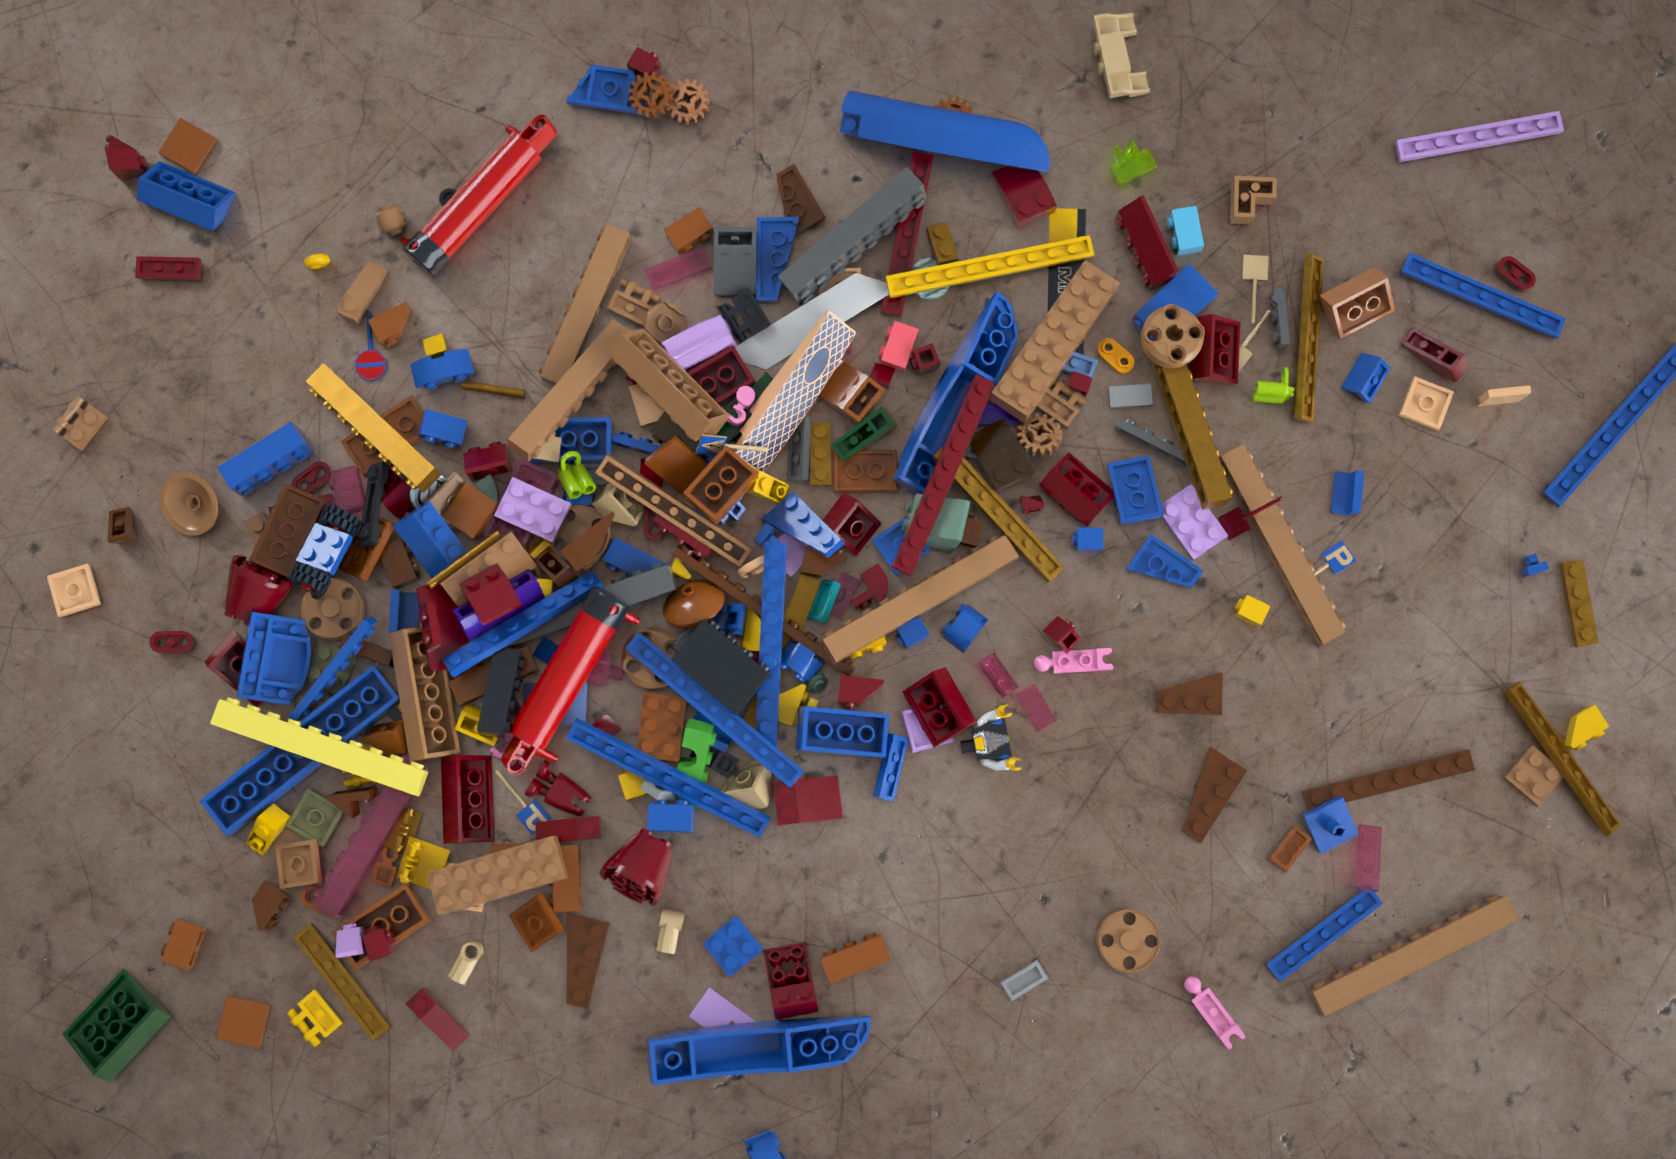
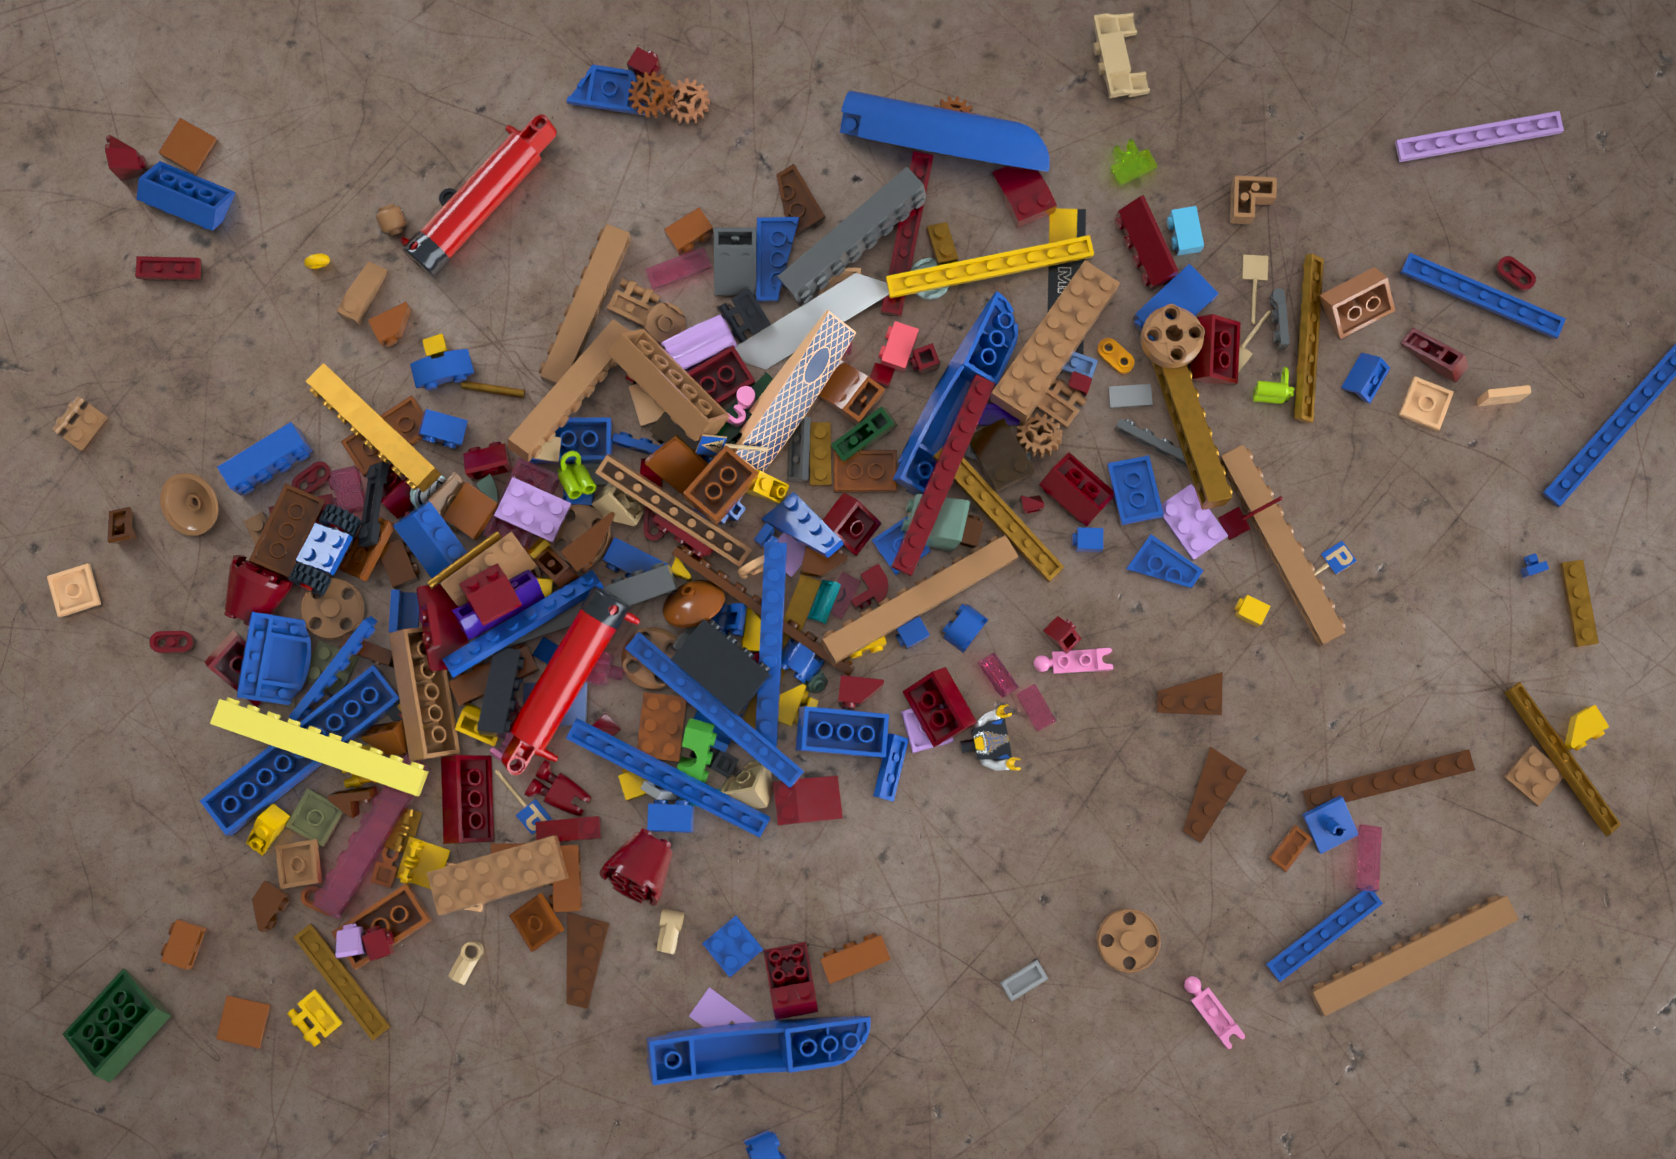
piece [355,310,387,381] -> none
dark red slope [405,987,470,1051] -> none
blue panel [1331,470,1364,516] -> none

